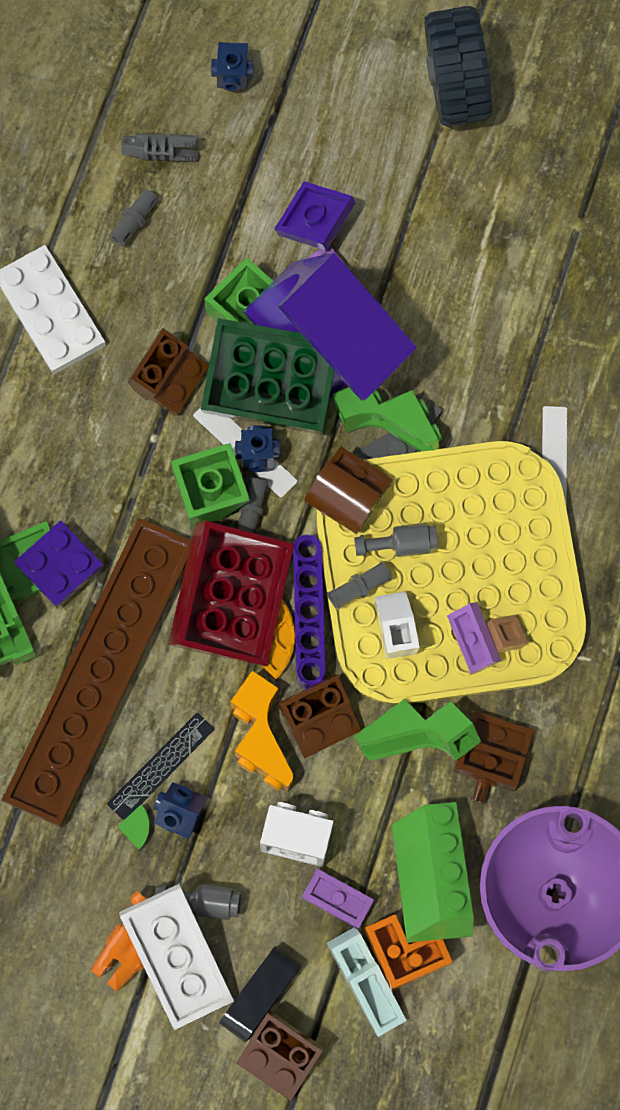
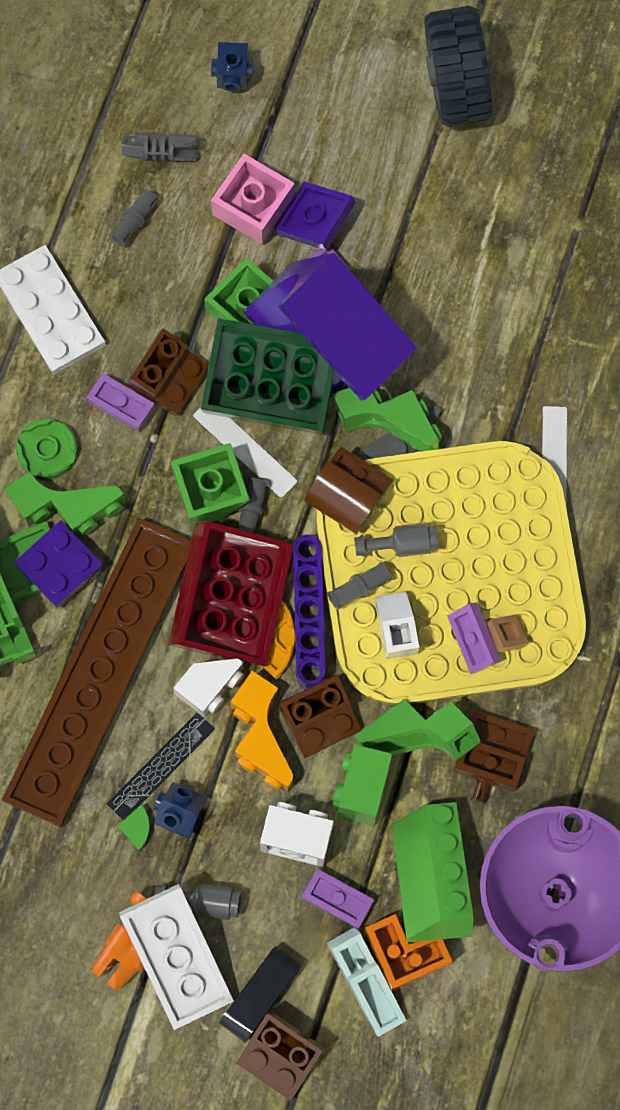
dark blue brick [235,425,279,472] -> none
none -> bright green arch [4,471,126,537]
none -> bright green tile [15,418,78,480]
none -> medium lavender plate [86,373,155,432]
none -> white slope [173,659,244,717]
none -> bright pink brick [211,154,295,245]
none -> bright green slope [333,744,392,826]

